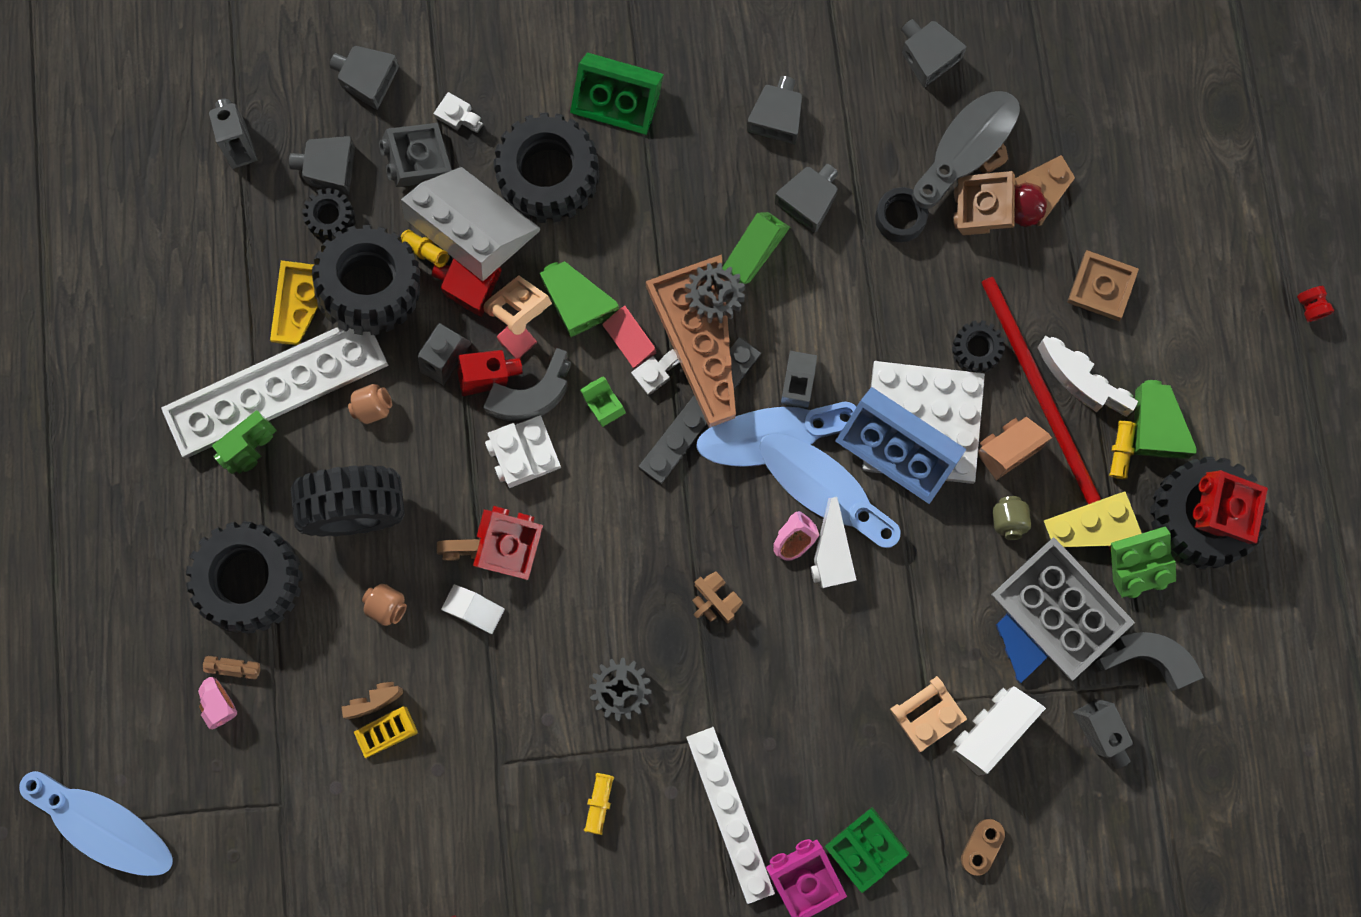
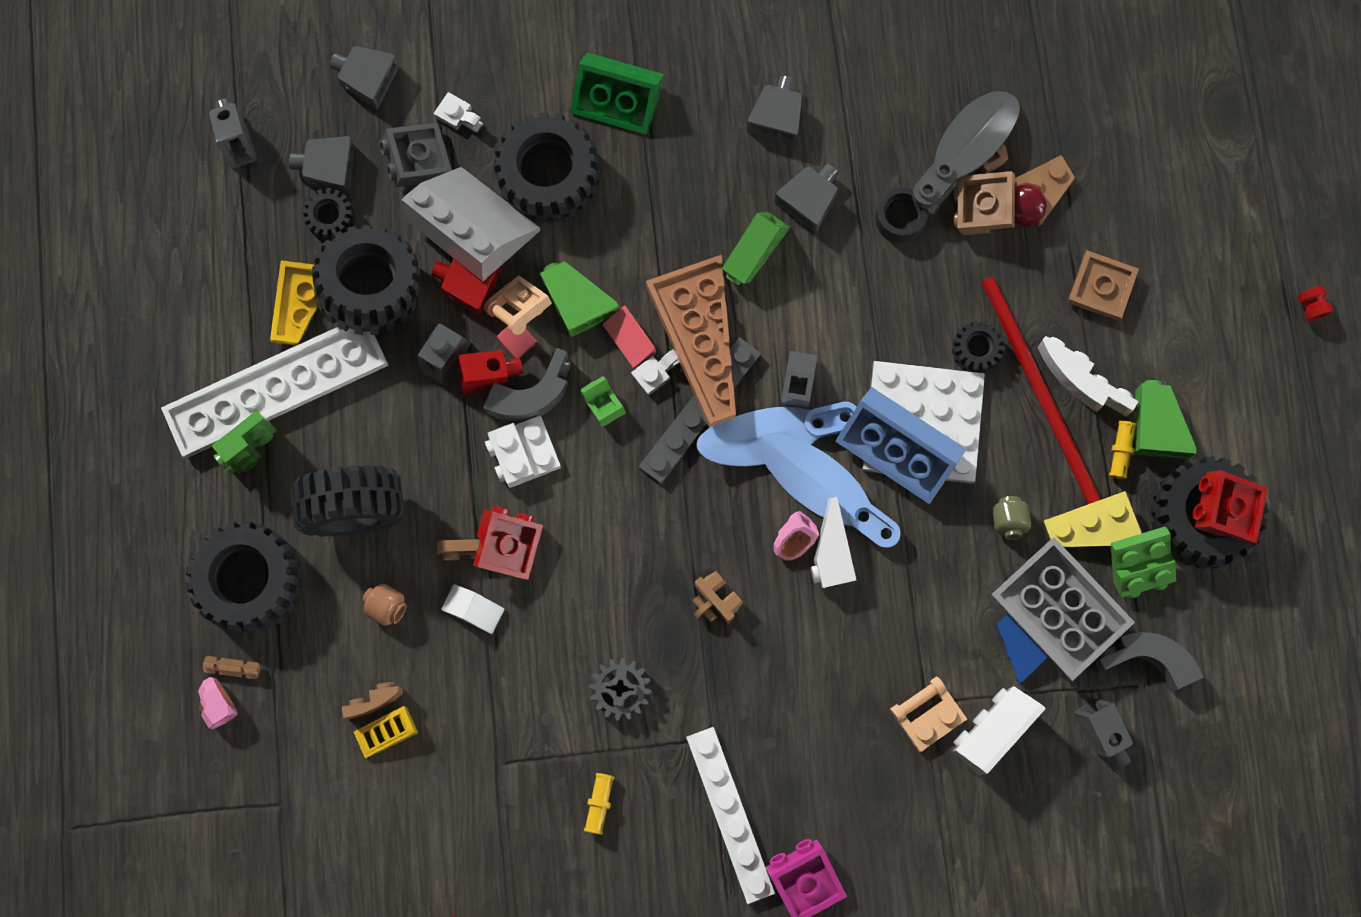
light blue plant [19,772,173,876] -> none
nougat head [348,384,392,424] -> none
yellow pin [401,230,449,267] -> none
dark grey gear [685,263,745,323] -> none
green slope [824,807,909,893] -> none
dark grey torso [901,19,967,88] -> none
medium nougat plate [961,819,1005,876] -> none
nougat slope [978,417,1052,480] -> none

